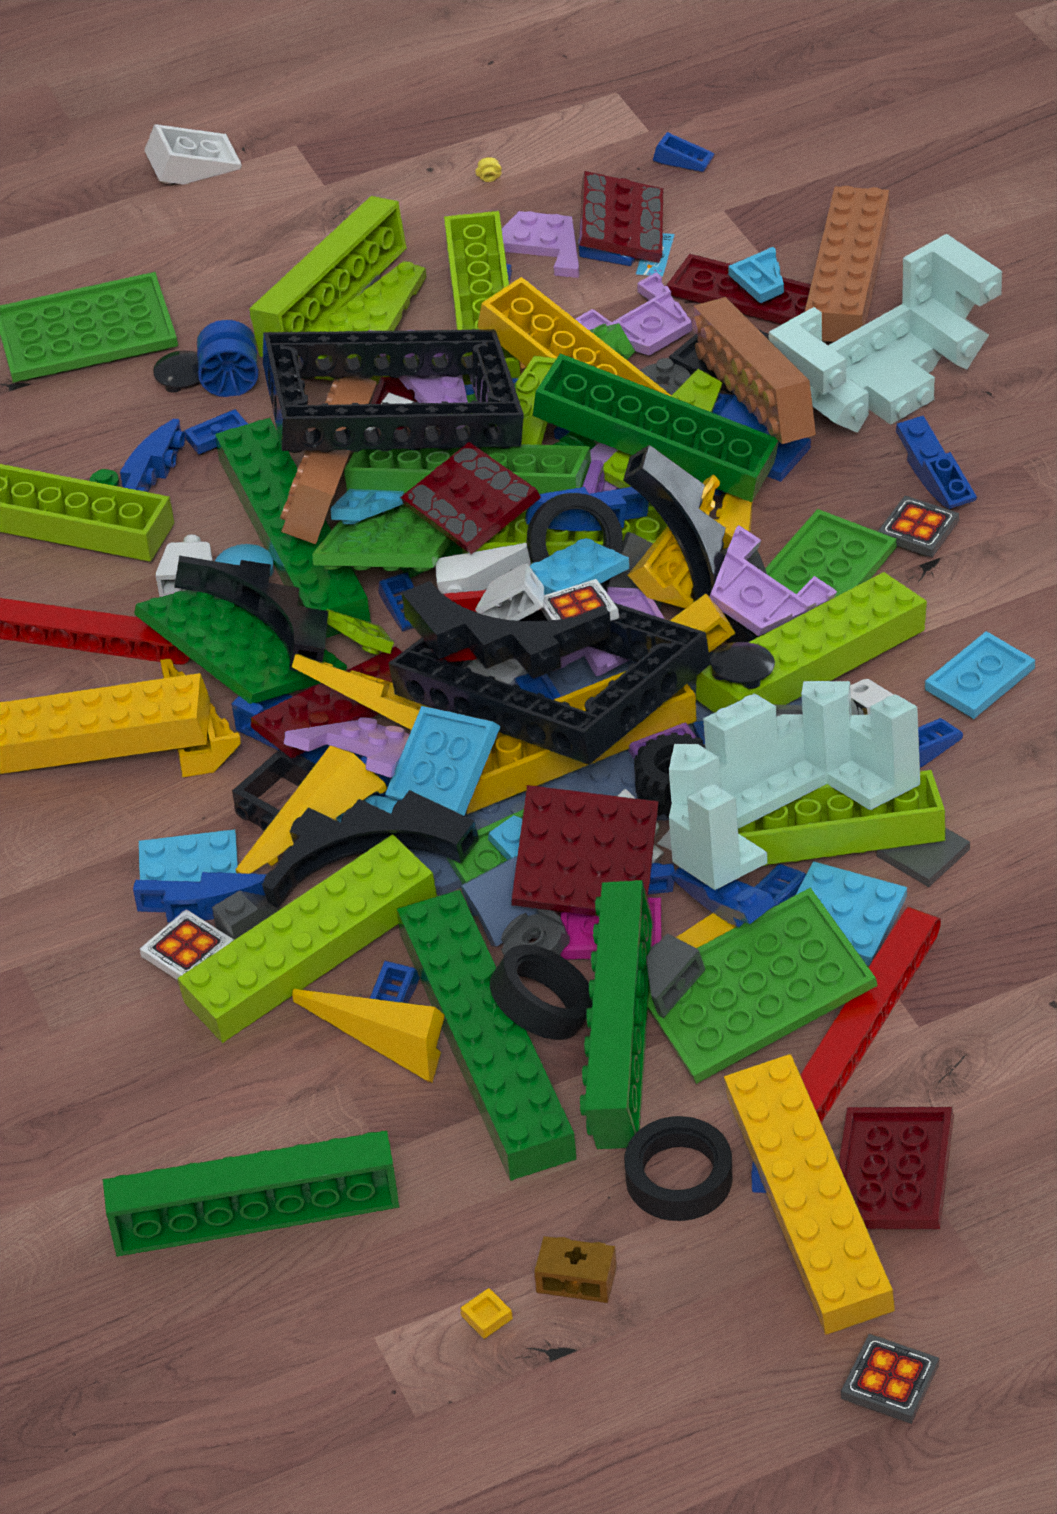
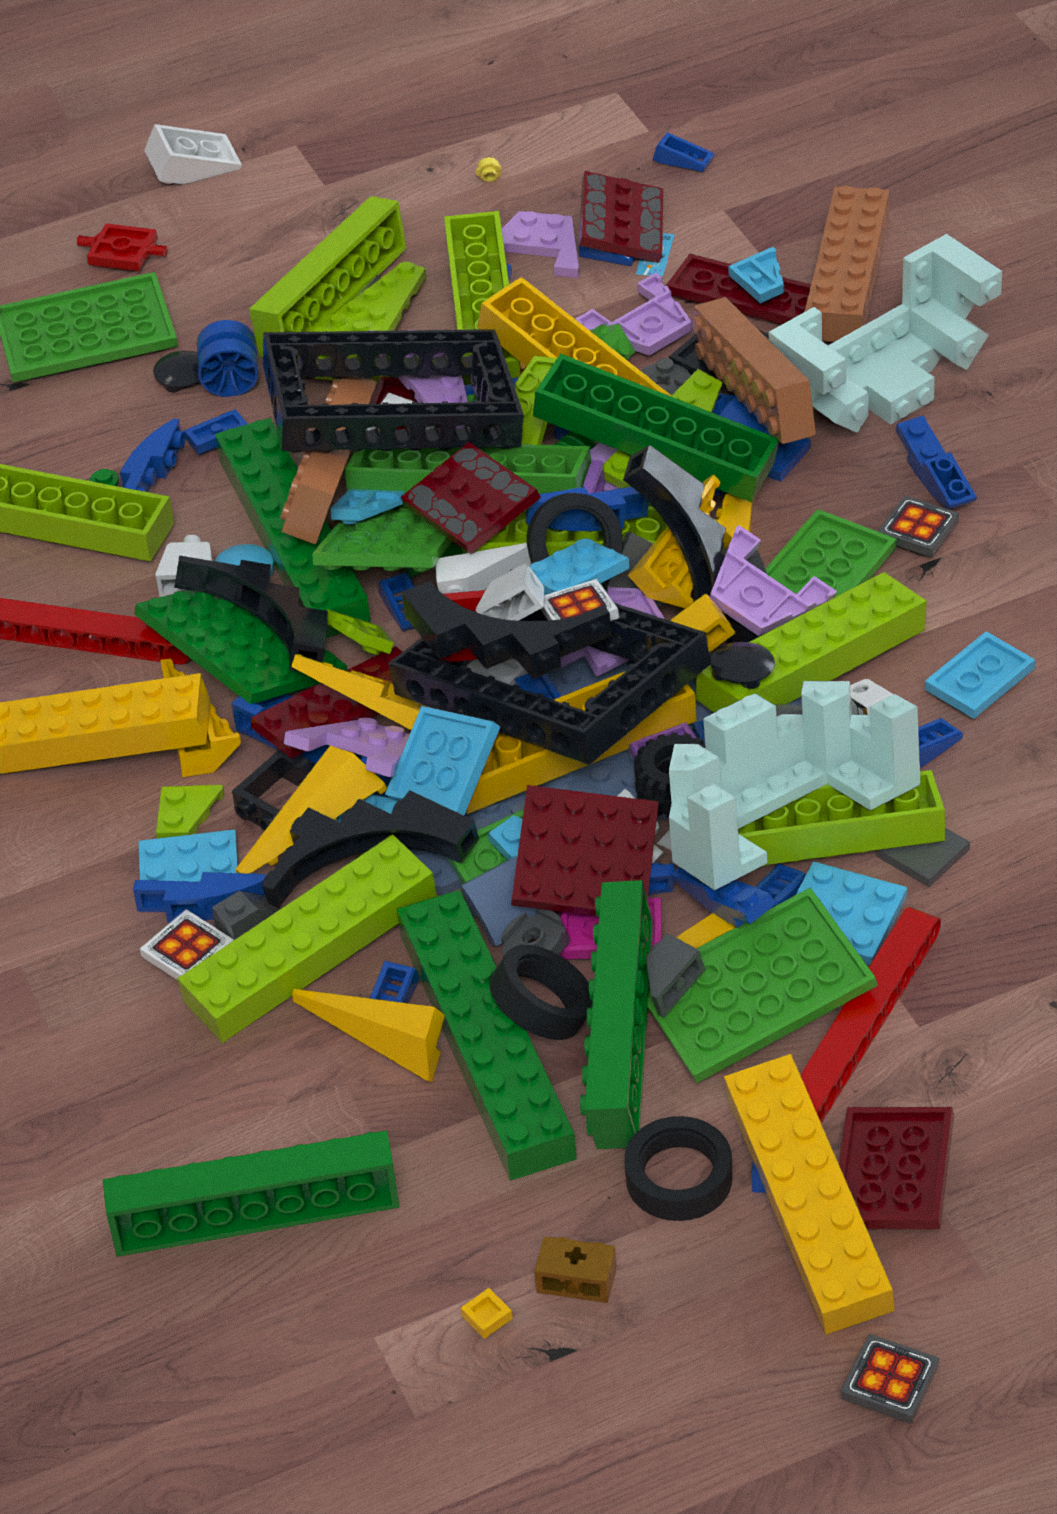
none -> red plate [77,223,168,271]
none -> lime wing [156,785,224,839]

